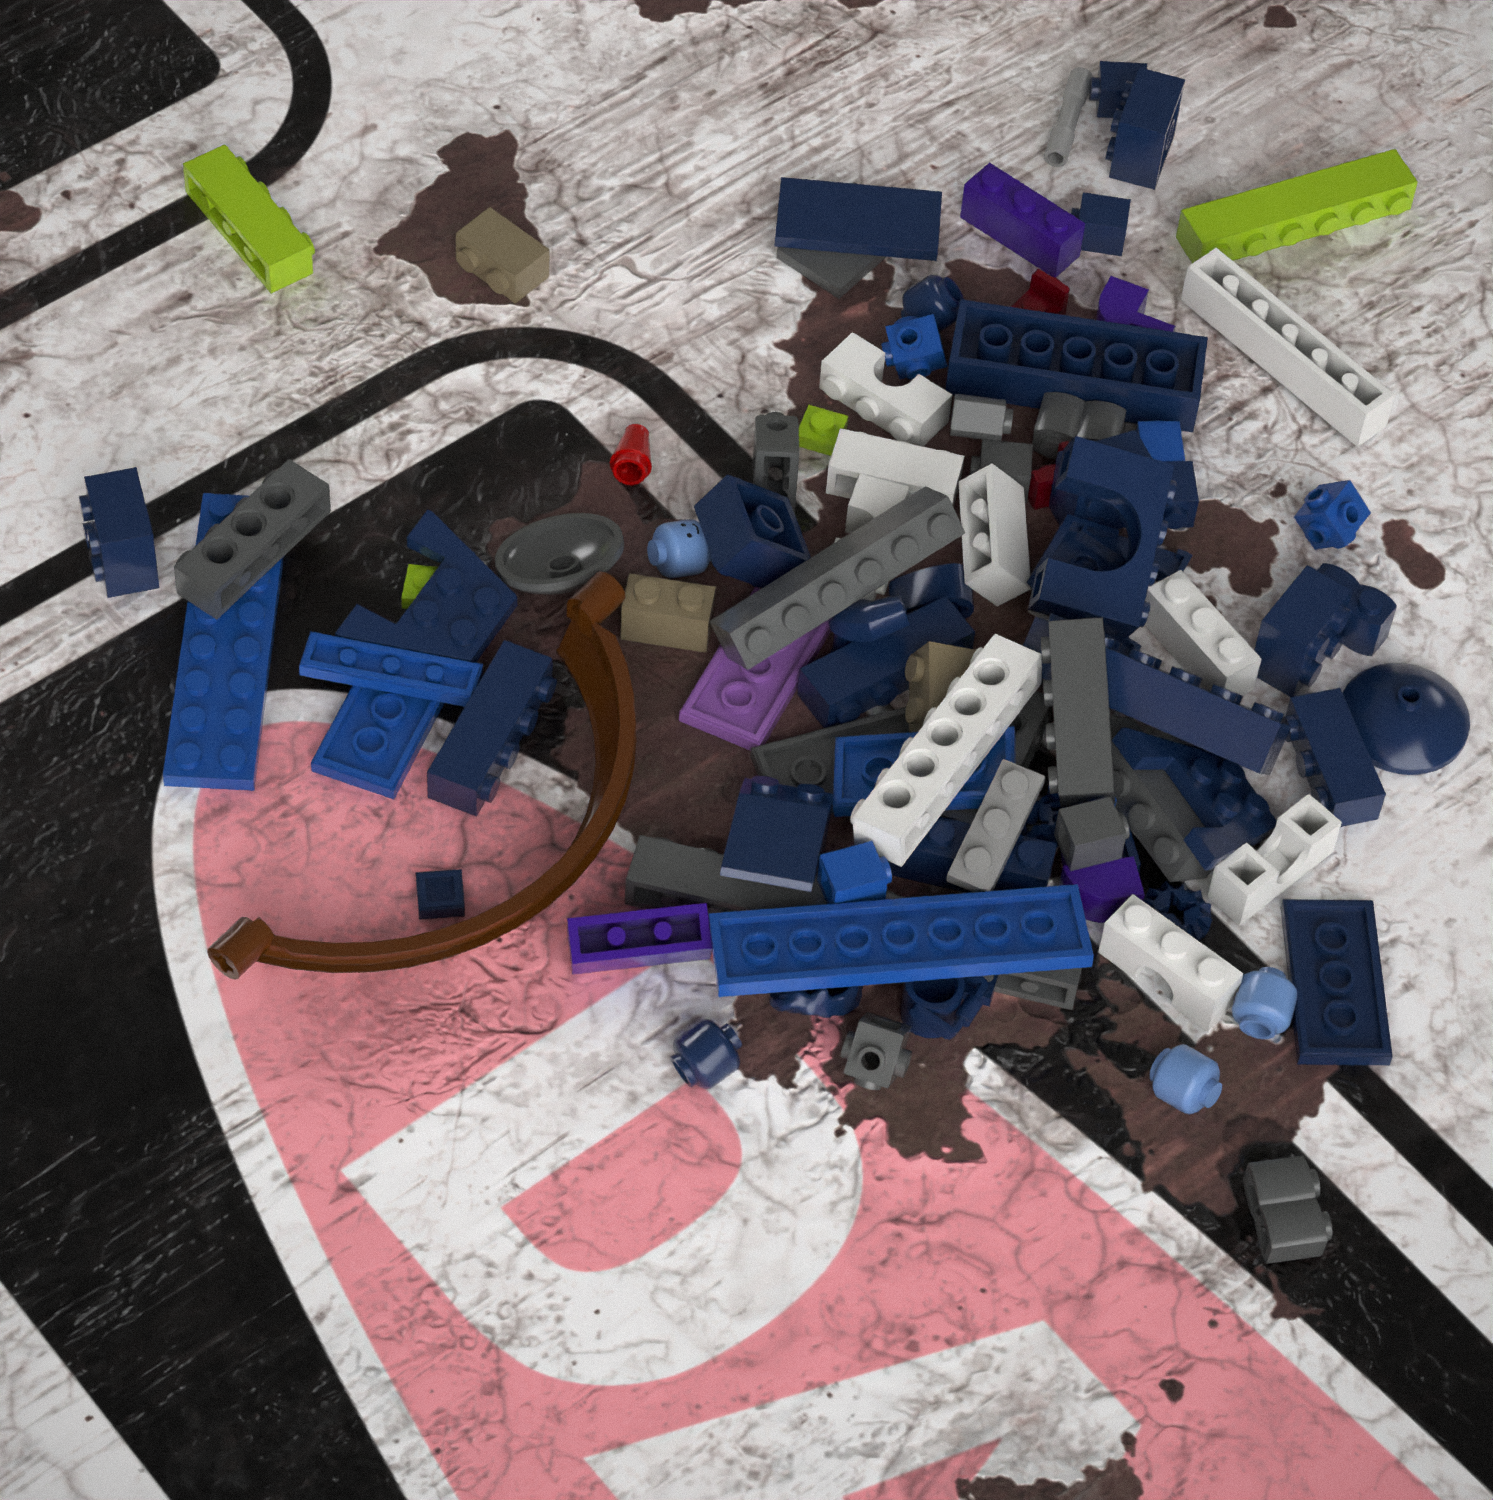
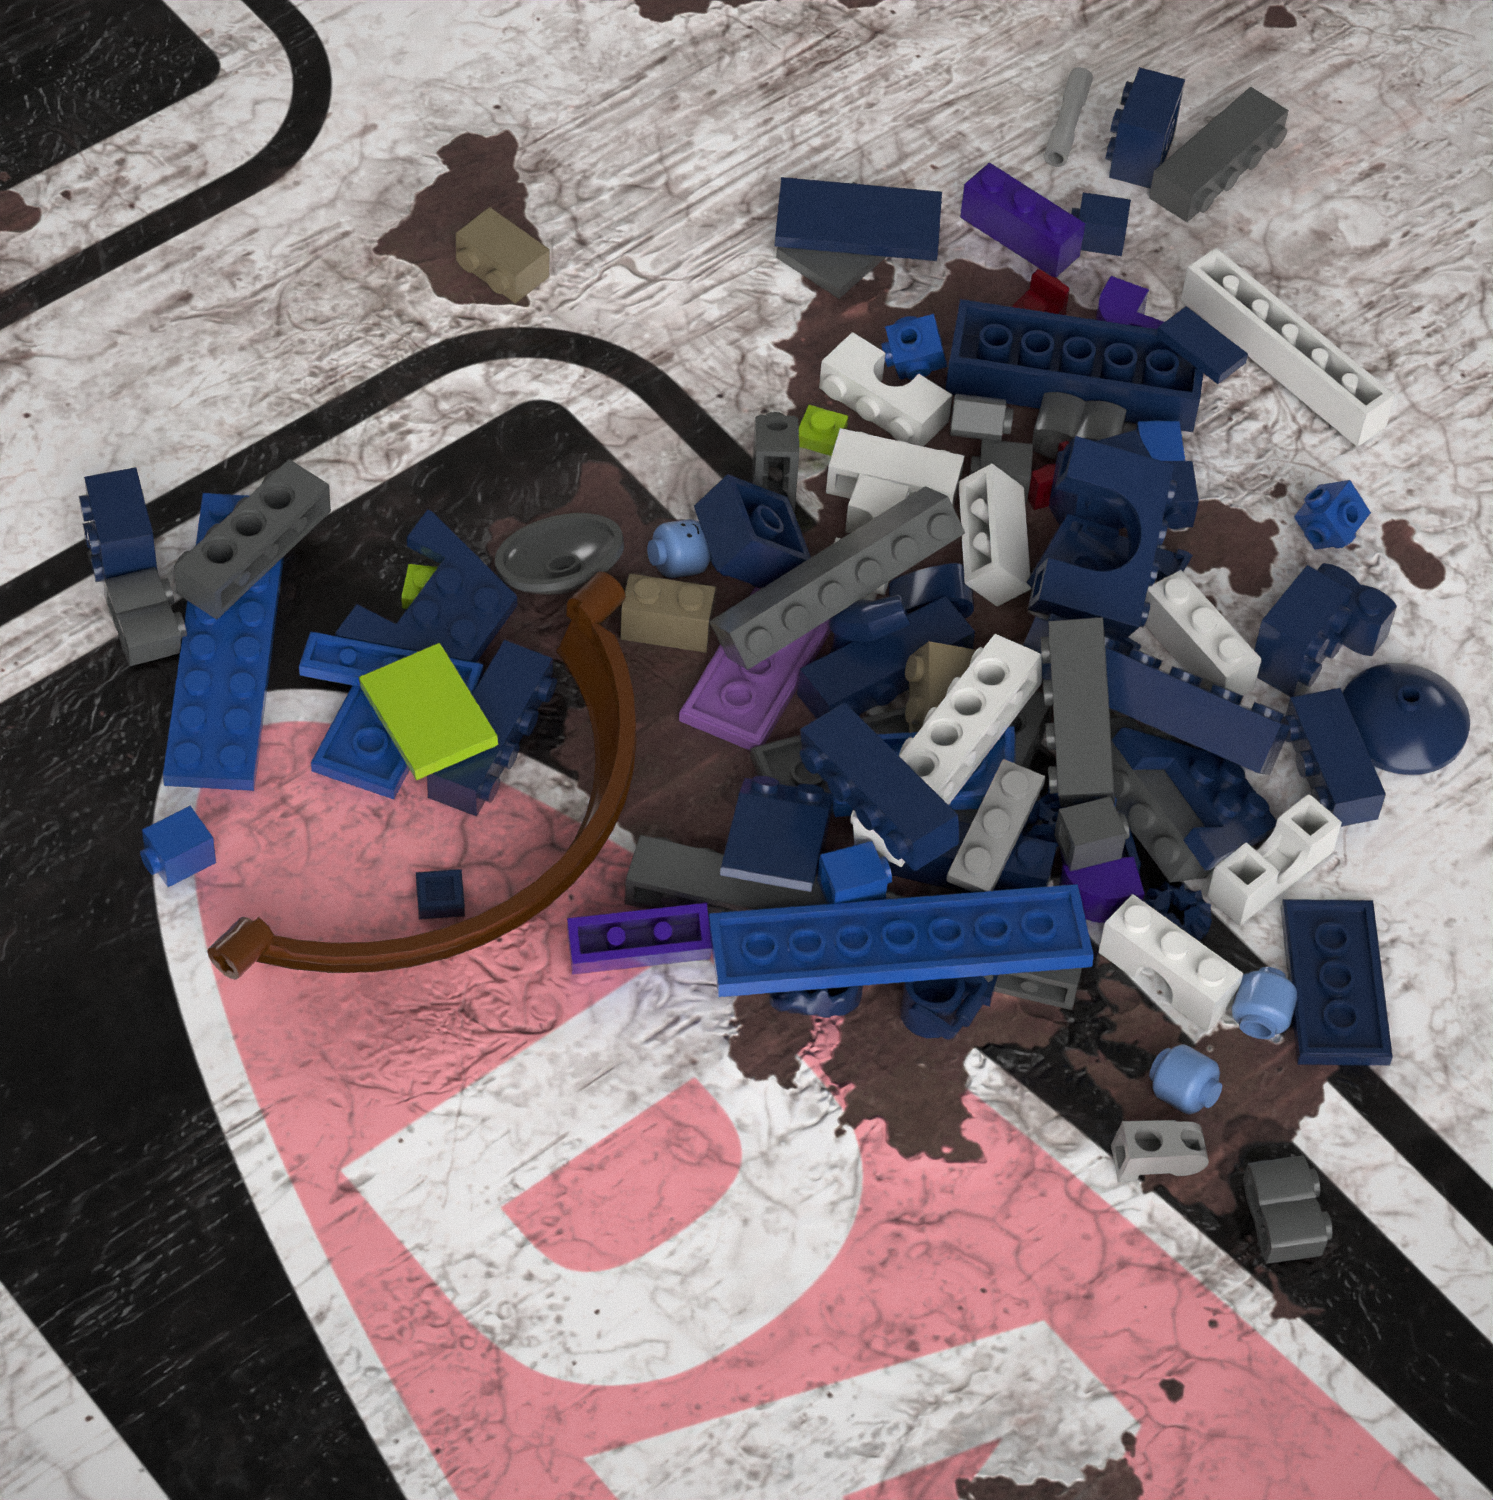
lime brick [183,144,315,294] -> none
red cone [610,424,652,485] -> none
dark blue head [670,1019,743,1089] -> none
dark grey brick [841,1012,912,1090] -> none
dark blue head [901,275,964,332] -> none
dark blue brick [1089,61,1147,118] -> none
lime brick [1176,149,1418,264] -> none
none -> dark grey brick [104,567,187,666]
none -> blue brick [140,805,216,887]
none -> lime tile [359,643,499,781]
none -> dark blue brick [800,702,959,872]
none -> light grey leg [1111,1120,1209,1182]
none -> dark grey brick [1149,87,1289,223]
none -> dark blue tile [1156,306,1248,384]

